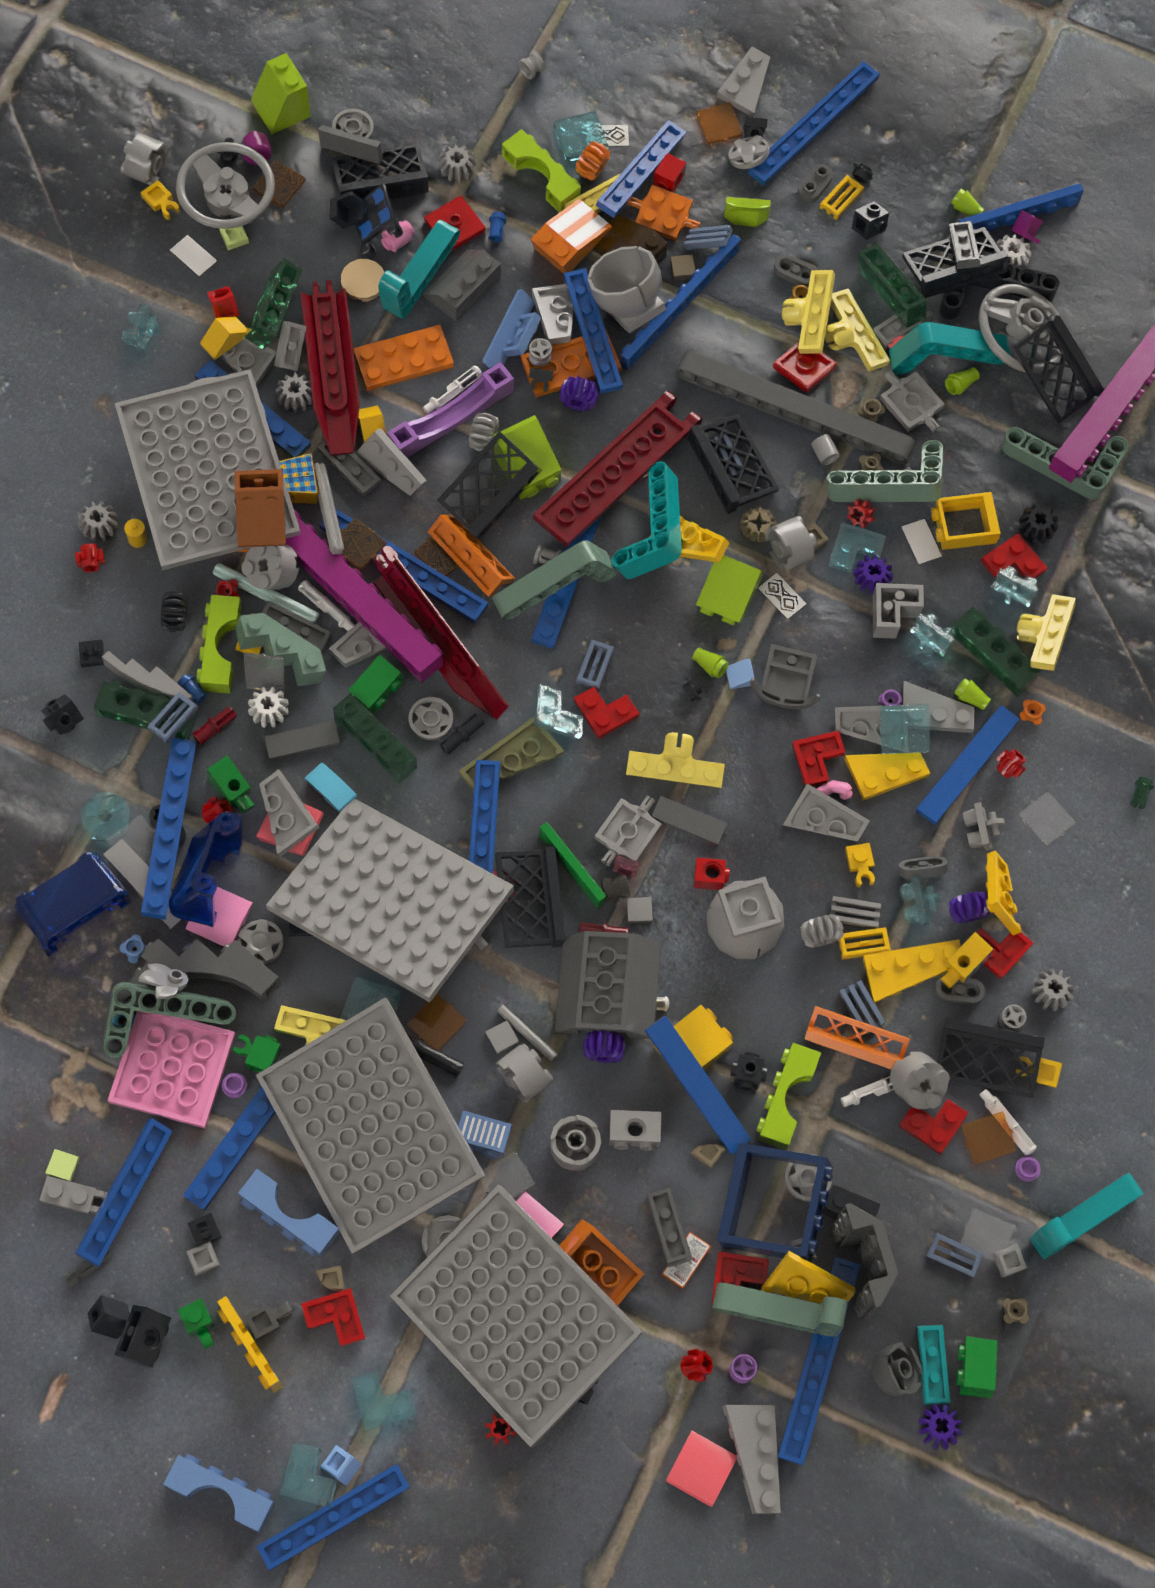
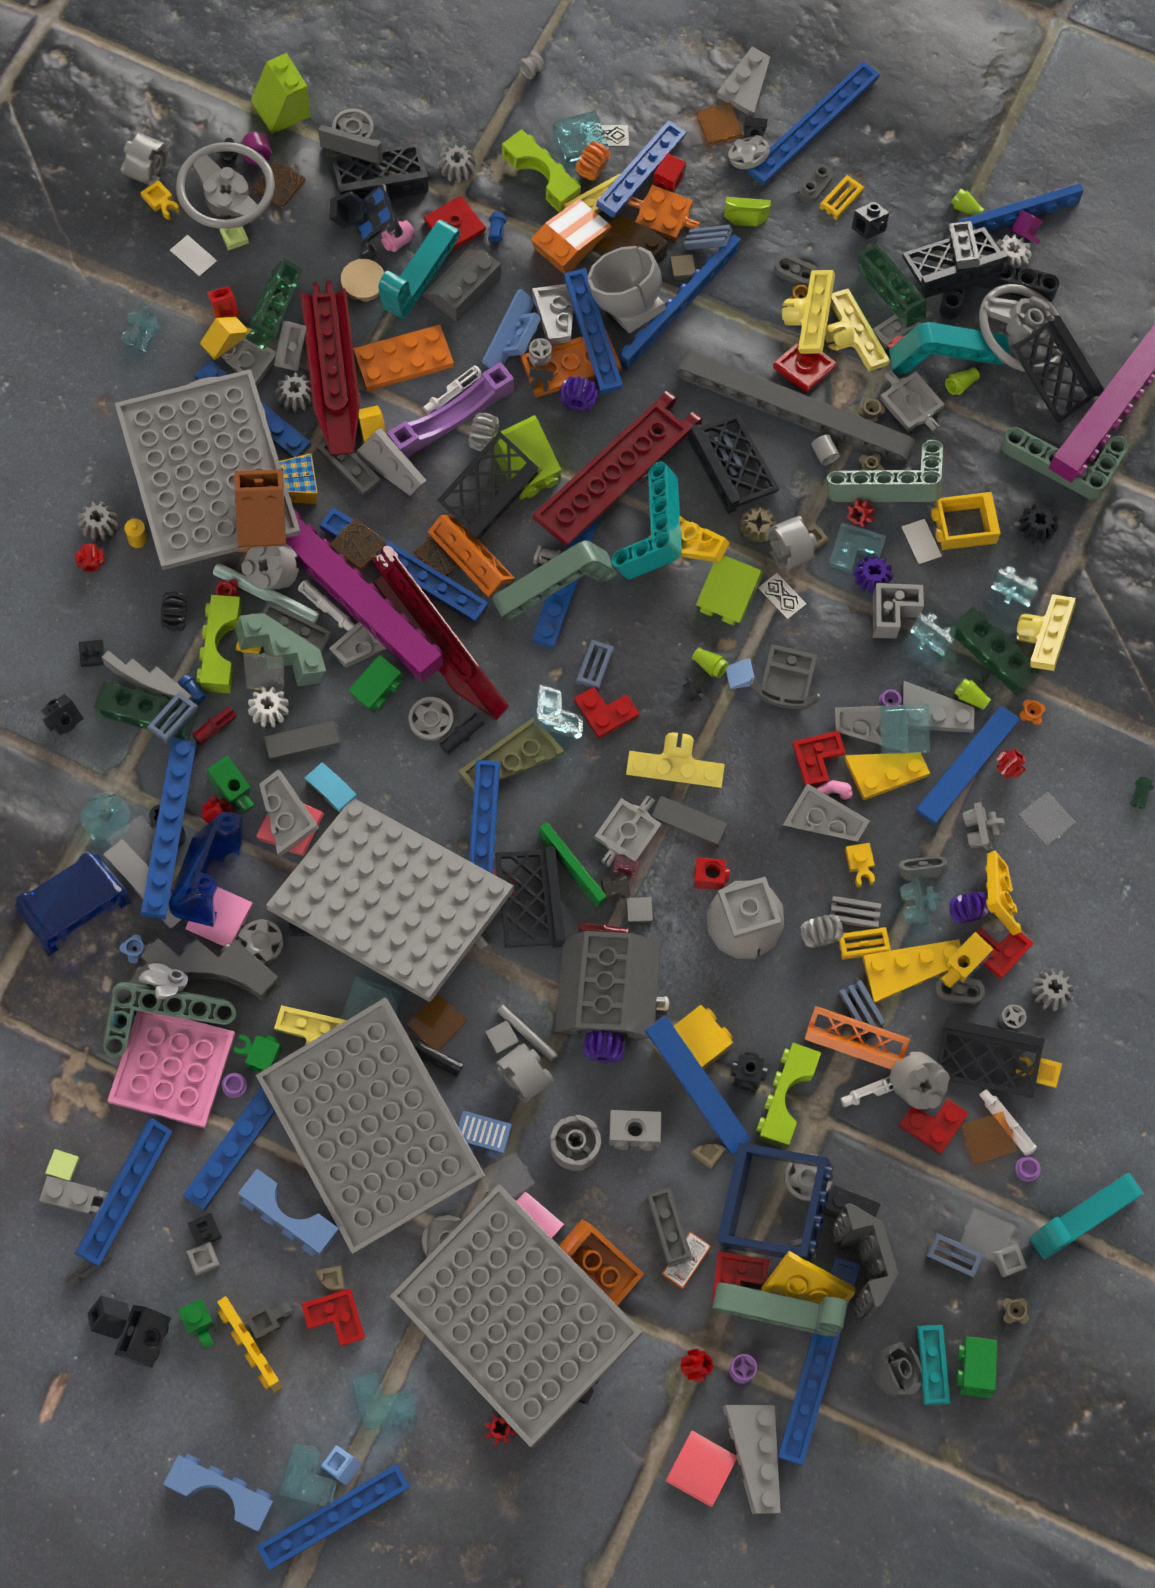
light grey axle [314,463,344,555] -> none
clear green brick [333,693,417,784] -> none
black plate [851,163,873,184] -> none
dark purple gear [918,1405,962,1450] -> none
red plate [981,533,1047,583] -> none

